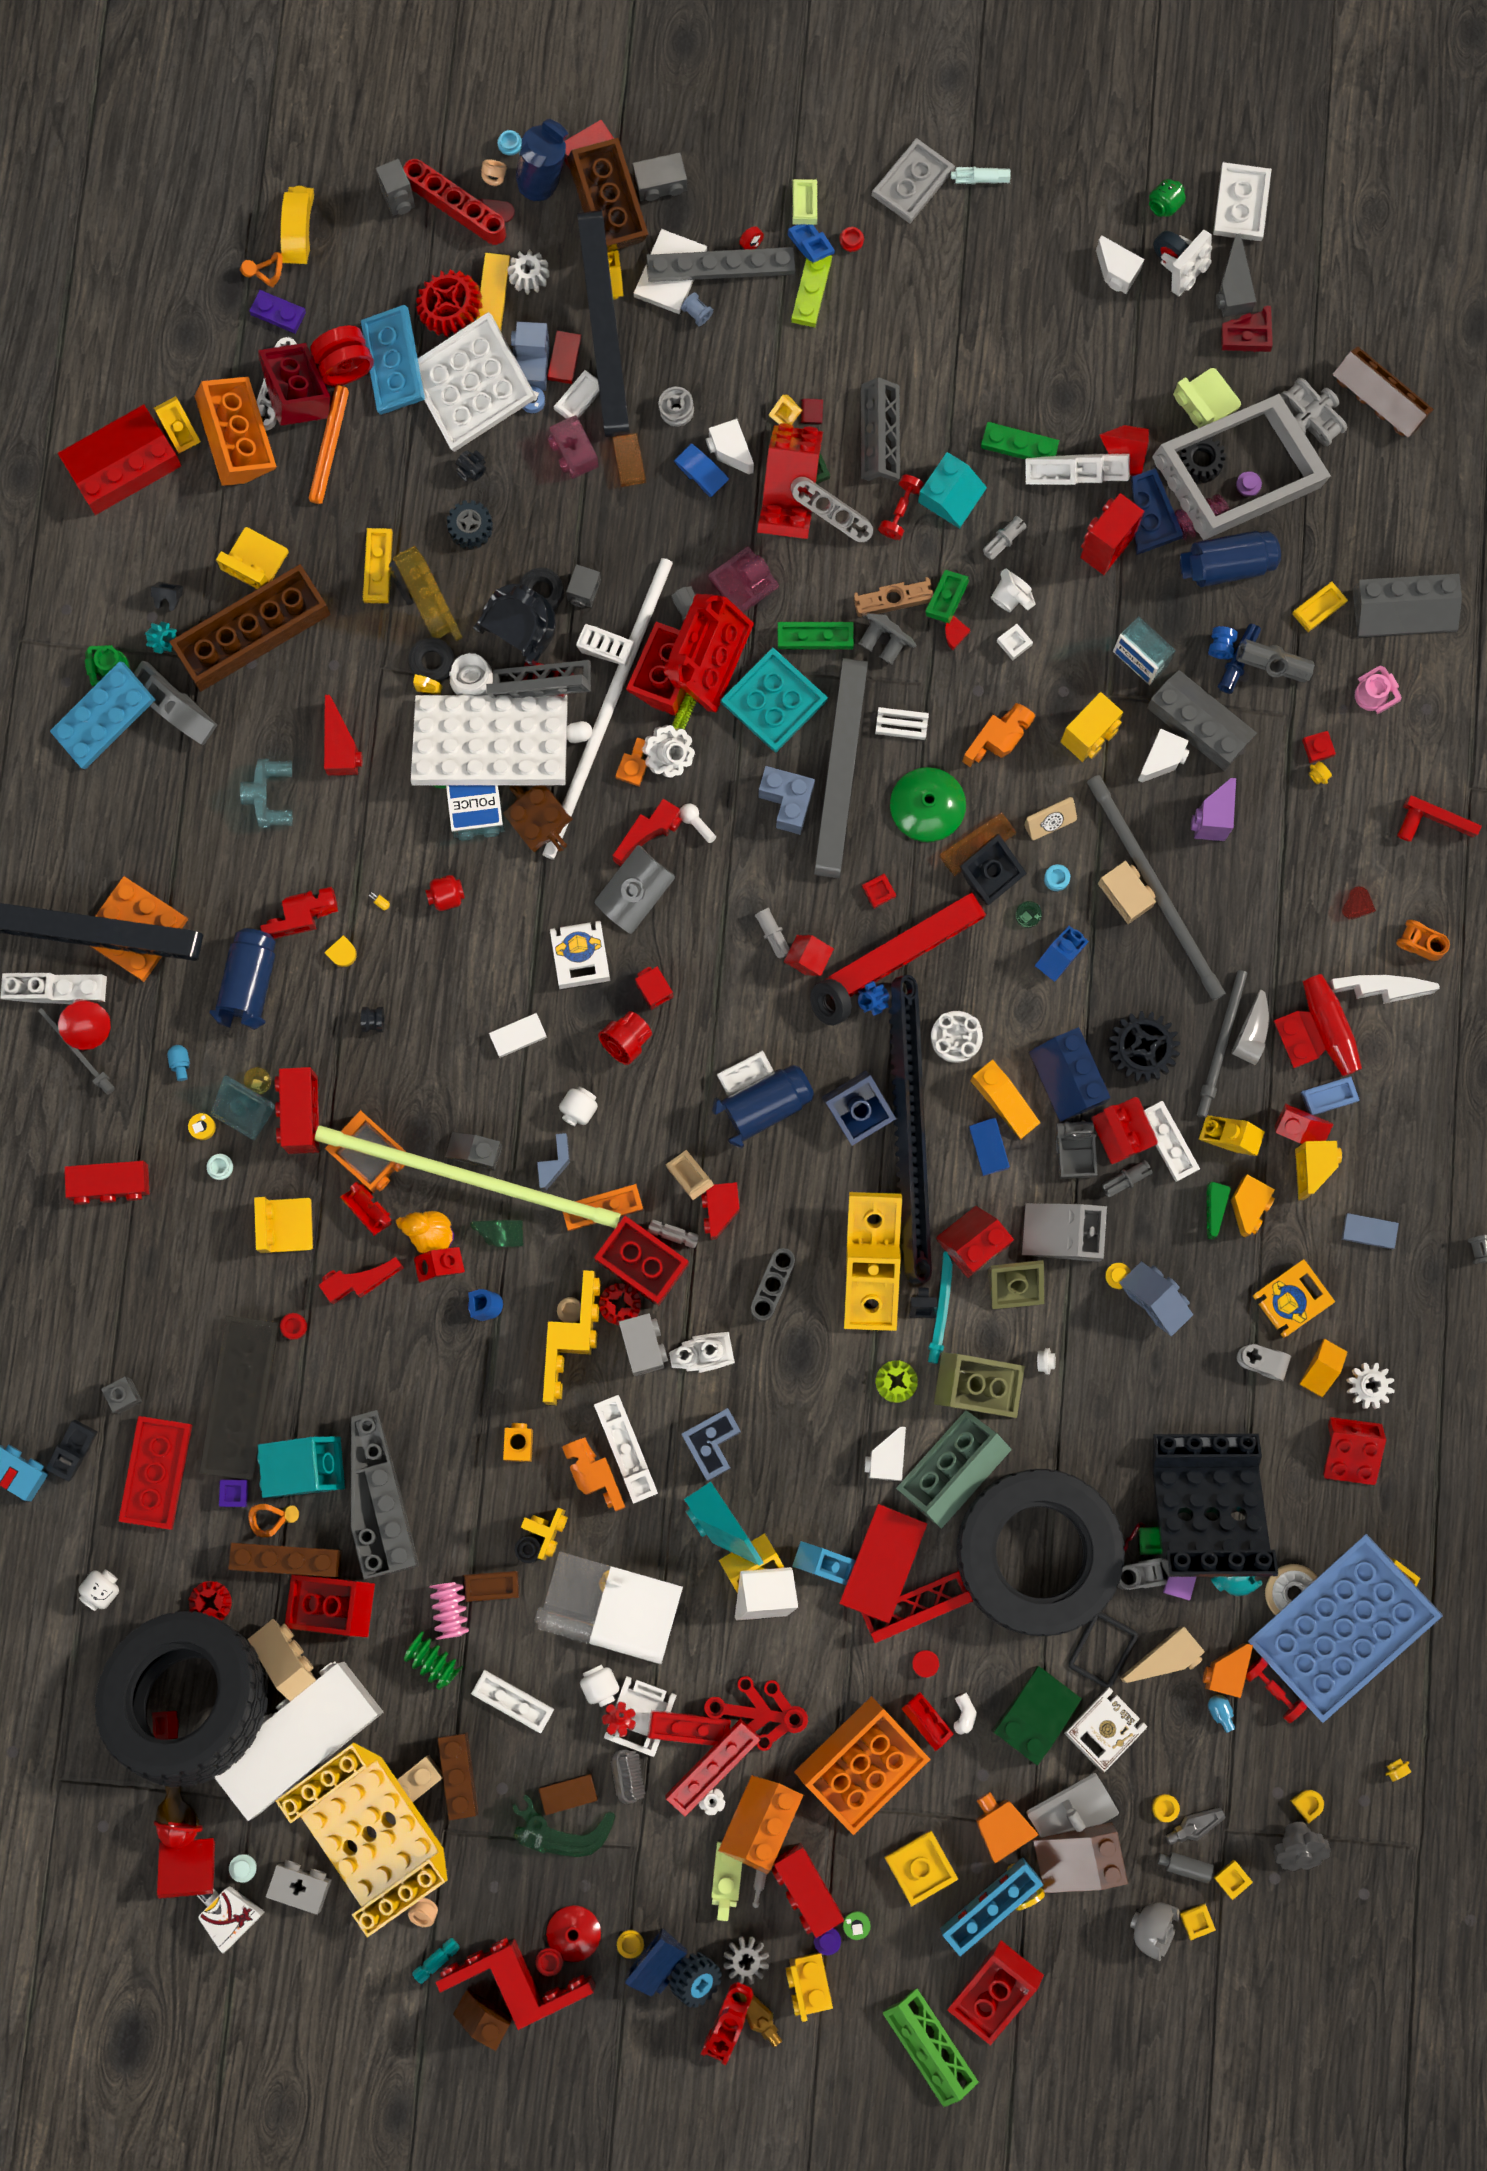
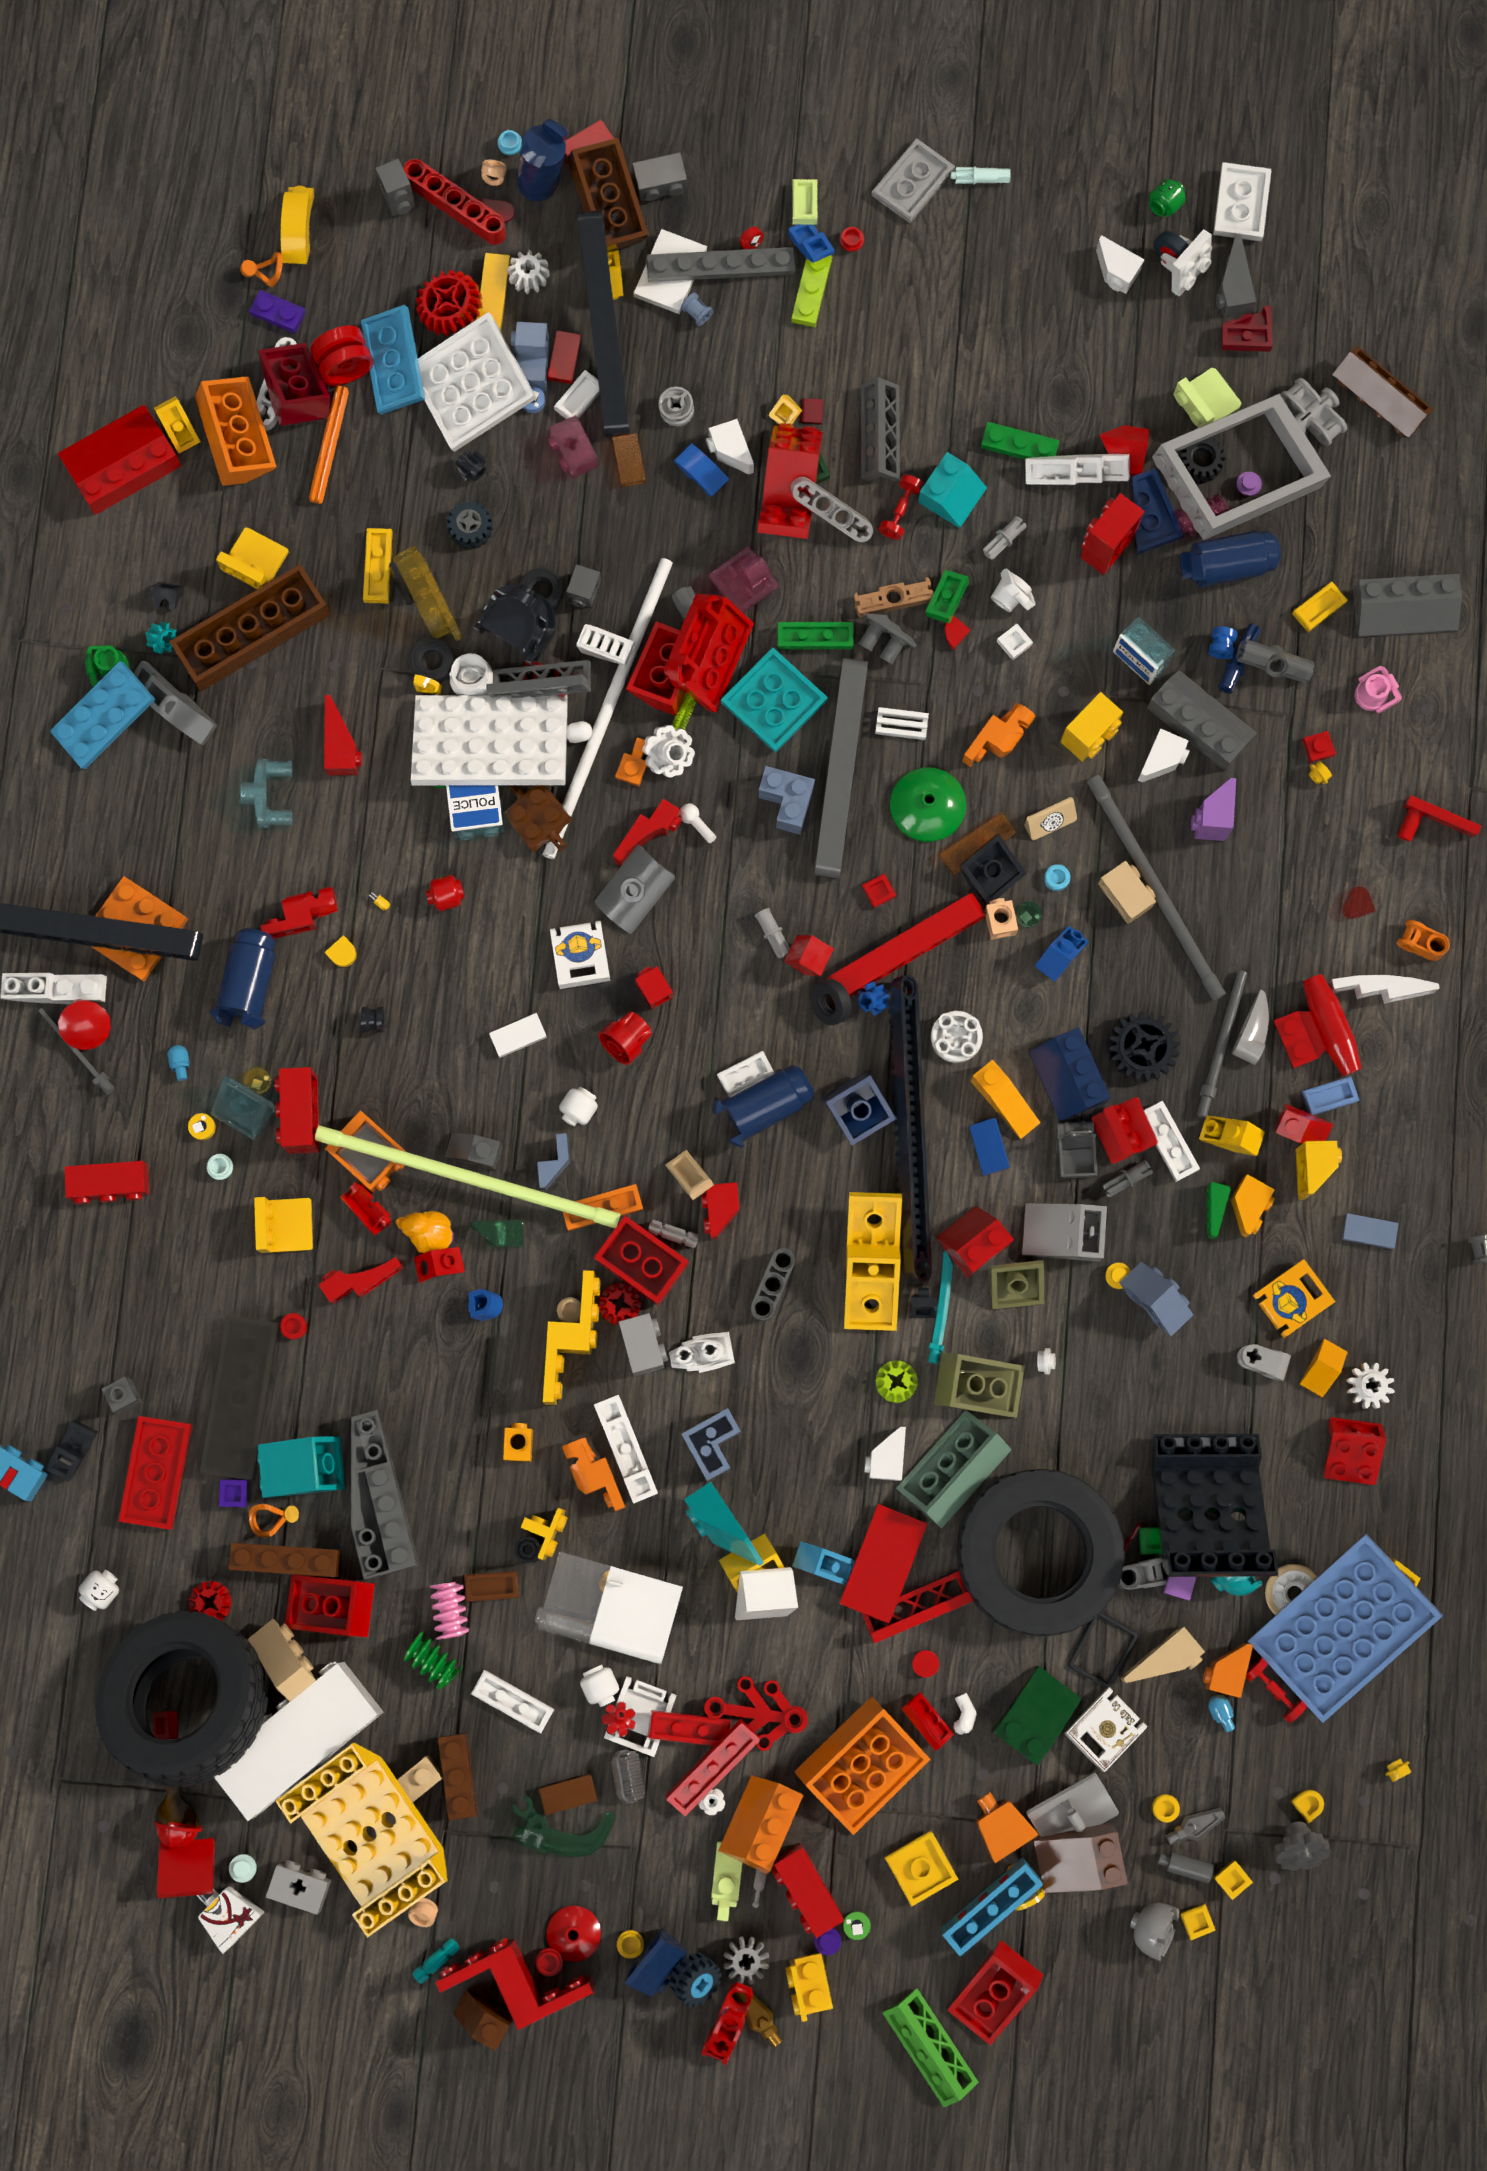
none -> light nougat brick [984,898,1018,940]

